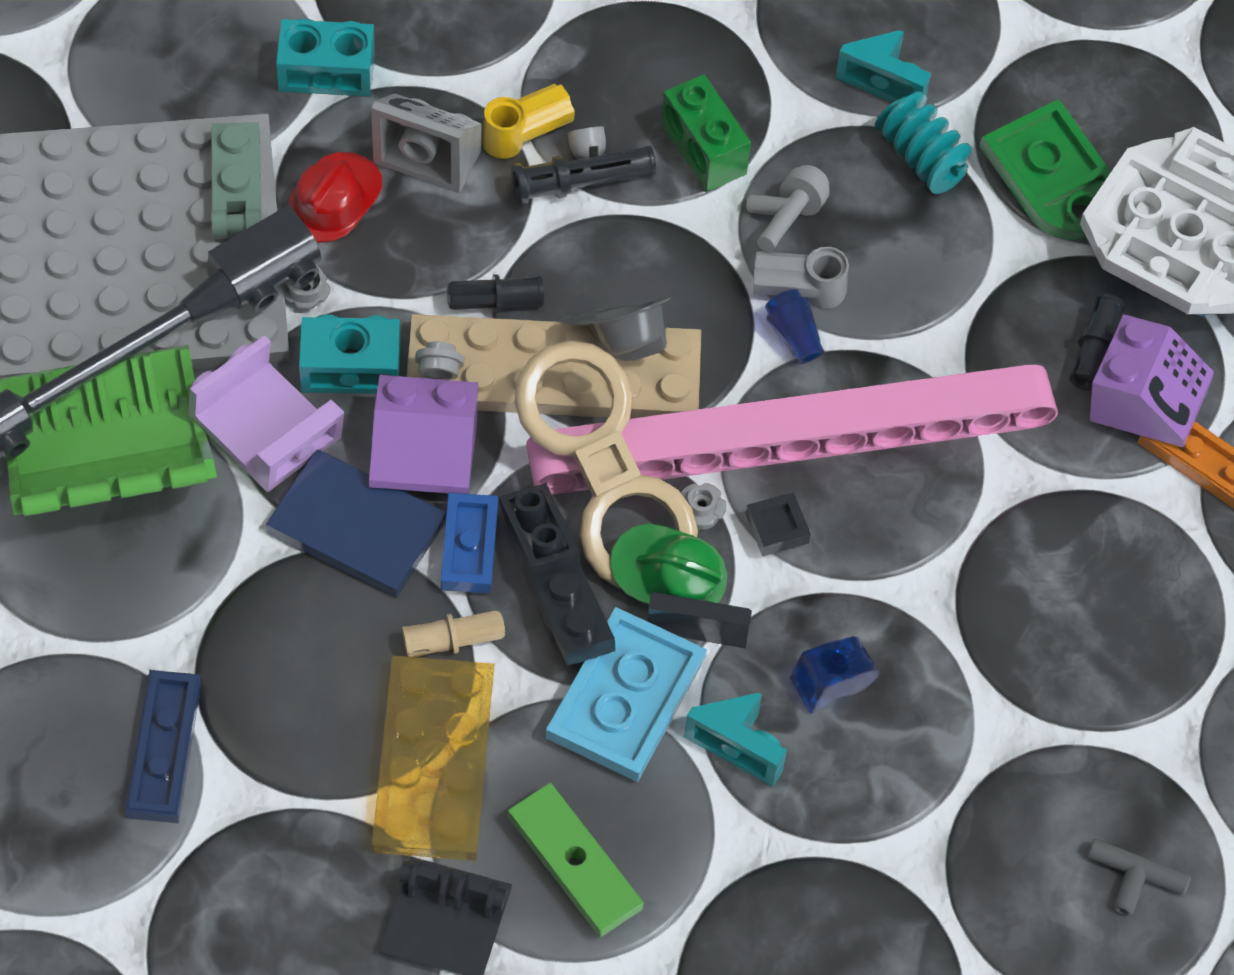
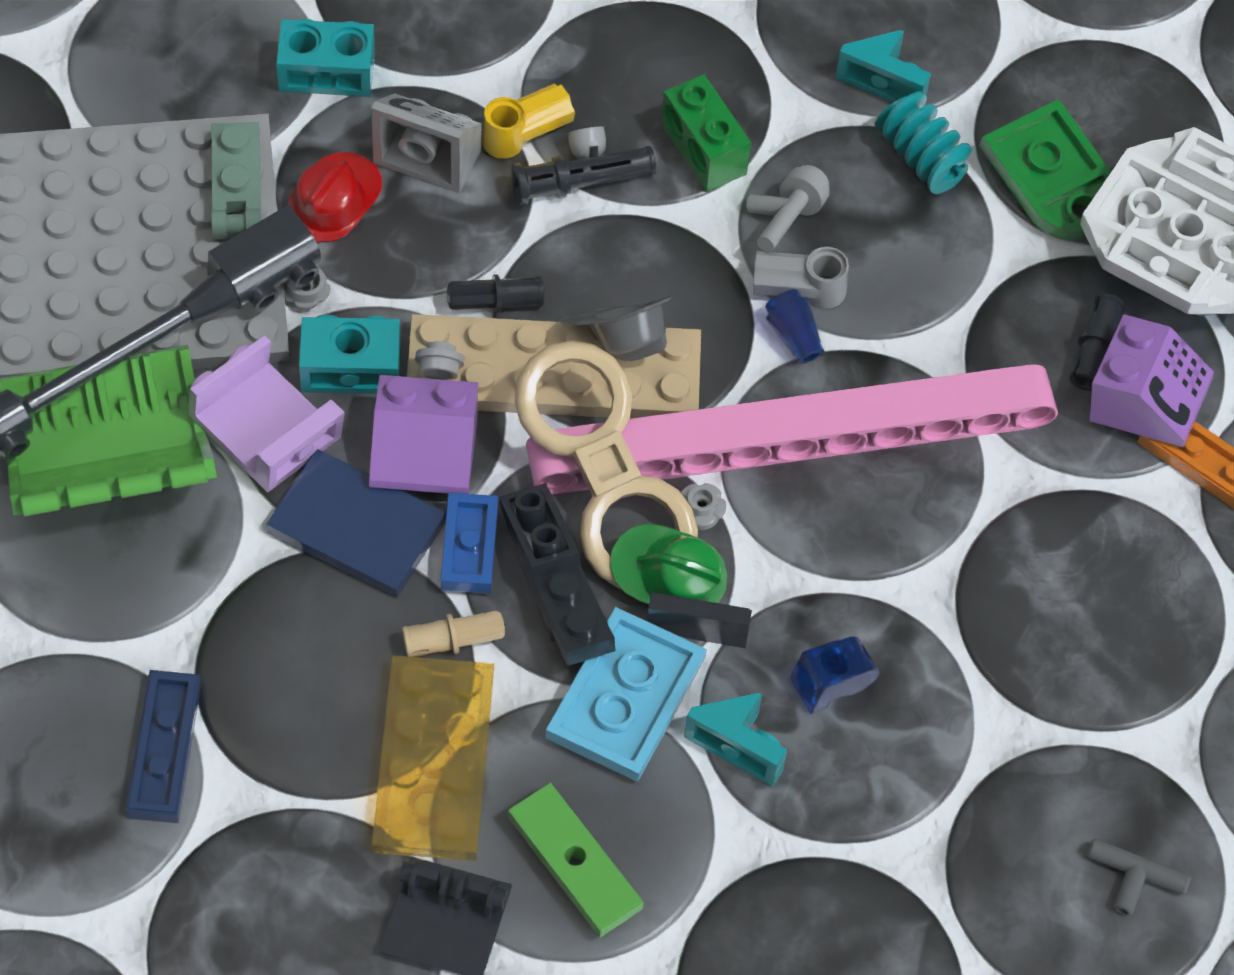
black plate [746,492,811,556] -> none

